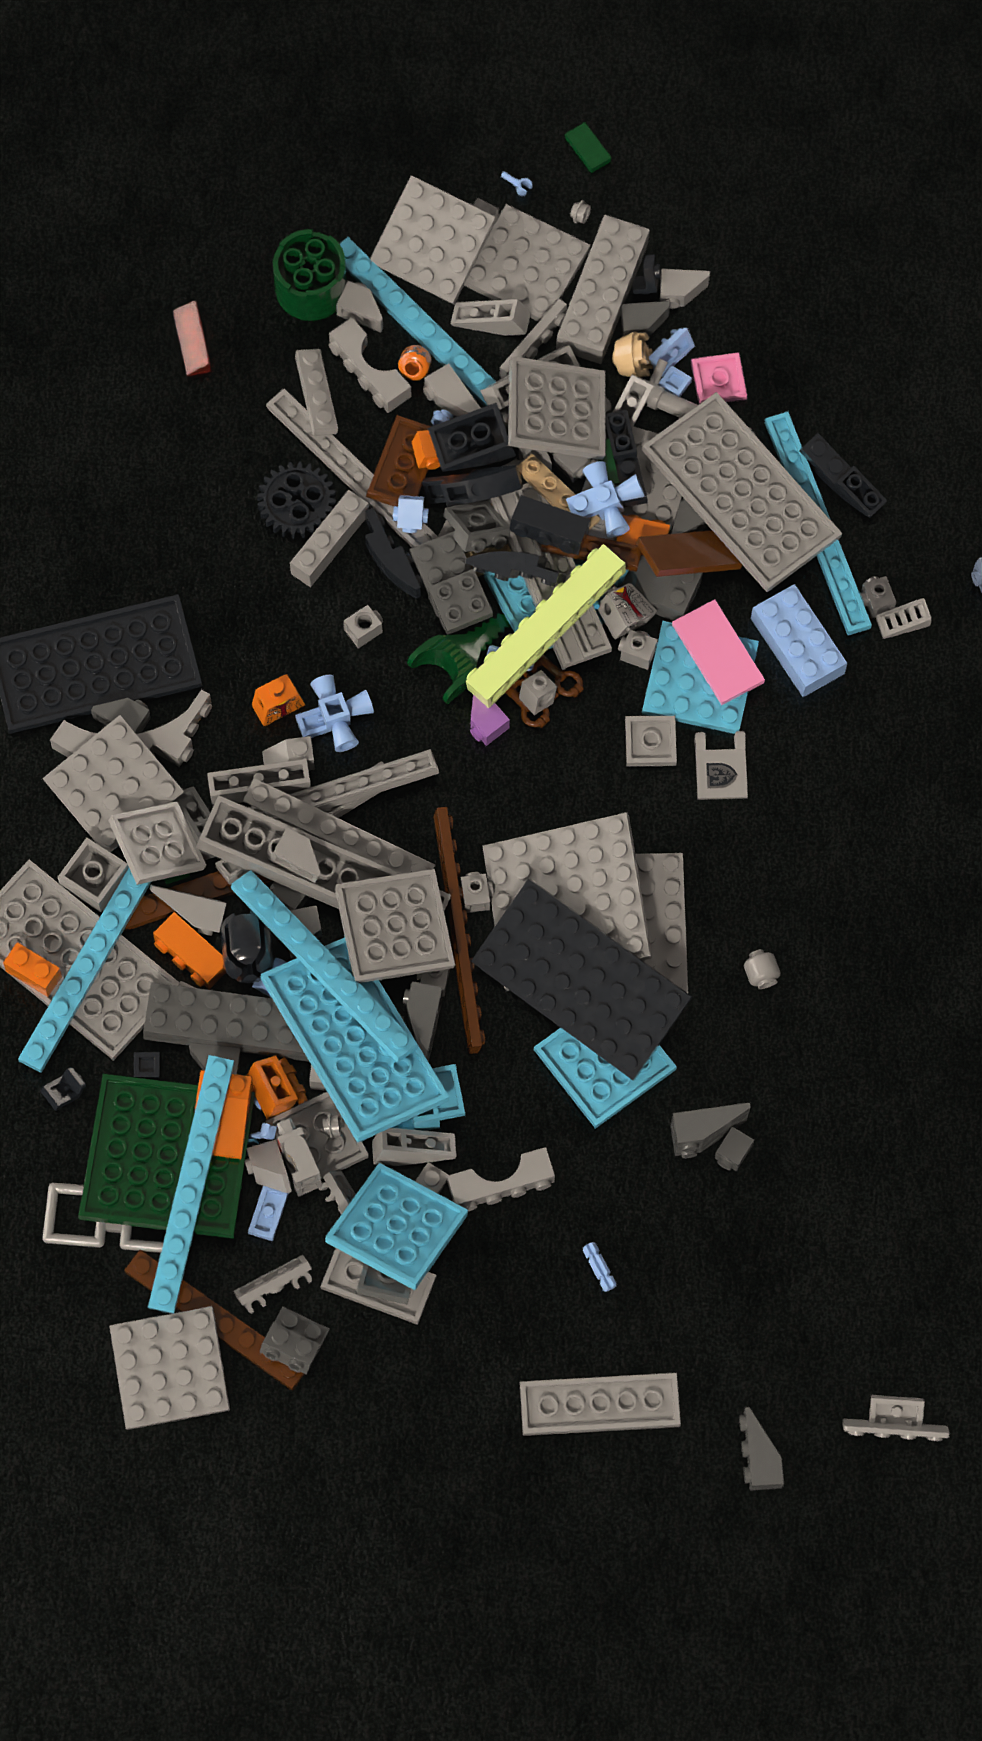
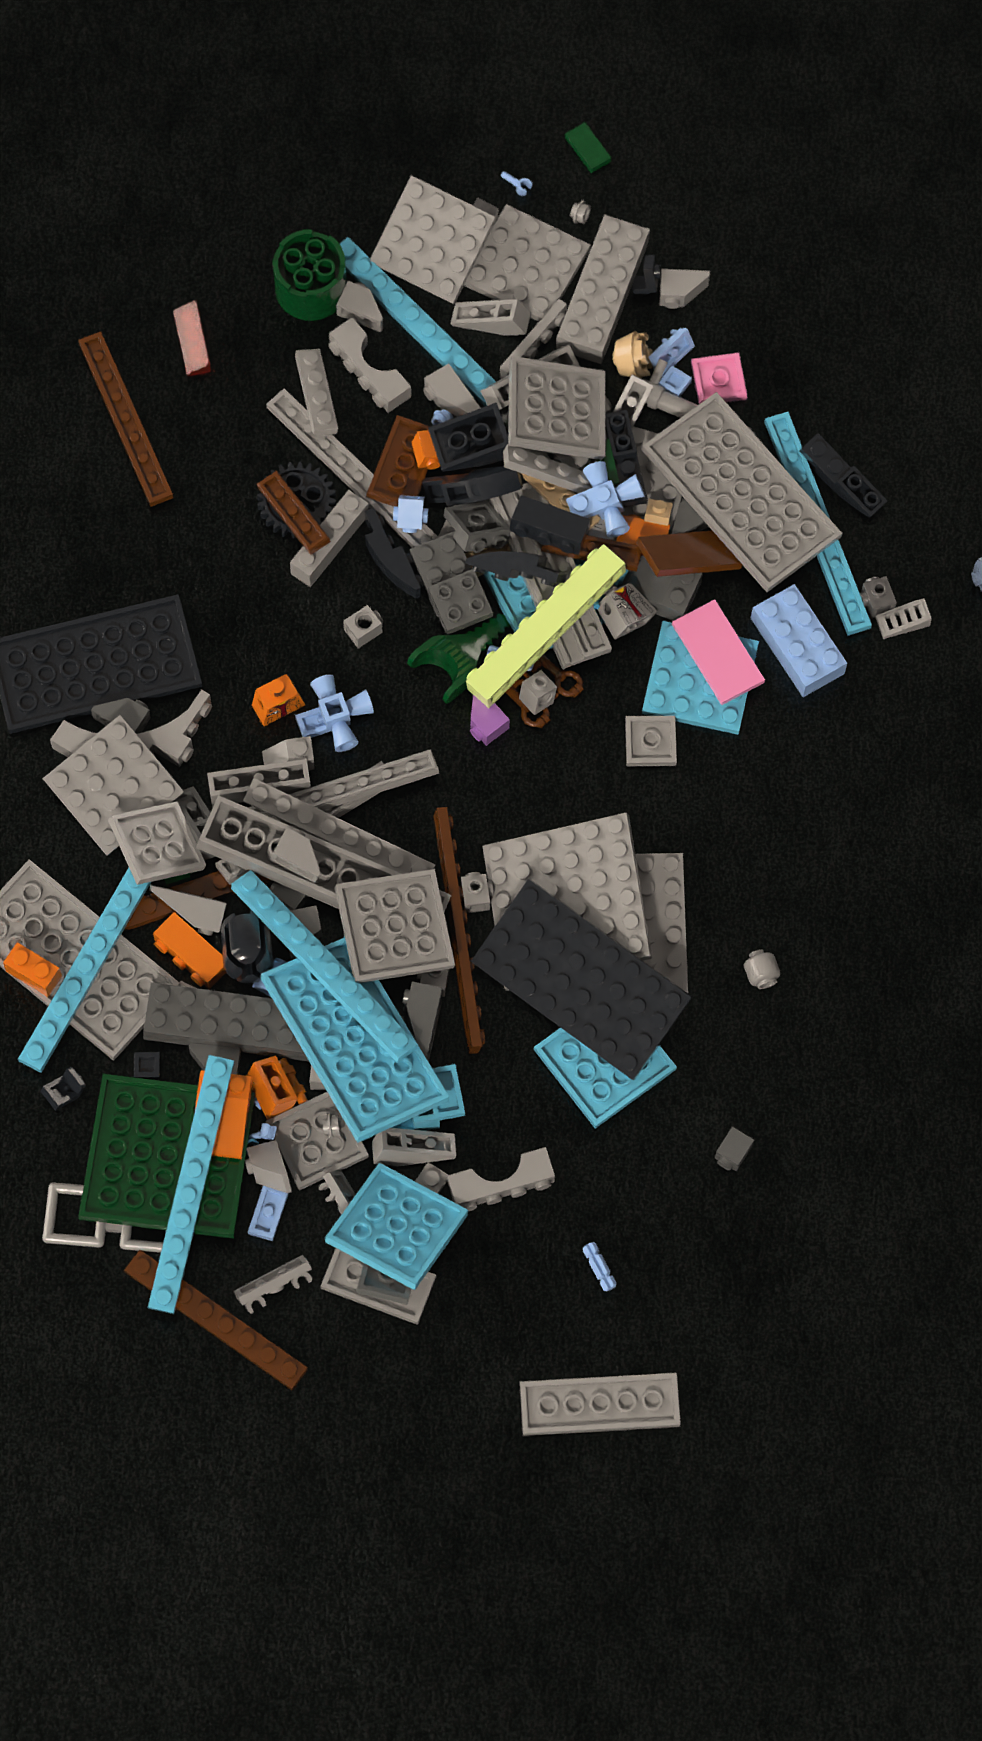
light grey brick [58,838,129,913] -> none
light grey plate [110,1306,230,1430] -> none
dark grey plate [260,1307,329,1375] -> none
light grey hips [277,1118,322,1196] -> none
orange head [398,345,432,380] -> none
light grey brick [618,630,658,670] -> none
dark grey slope [621,301,670,337] -> none
dark grey slope [670,1103,750,1158] -> none
light grey flag [695,731,748,800] -> none
dark grey slope [739,1407,784,1490] -> none
light grey bracket [843,1395,949,1441] -> none
none -> reddish brown plate [78,332,173,507]
none -> reddish brown tile [257,471,331,556]
none -> light grey plate [503,444,593,493]
none -> tan plate [644,499,673,526]

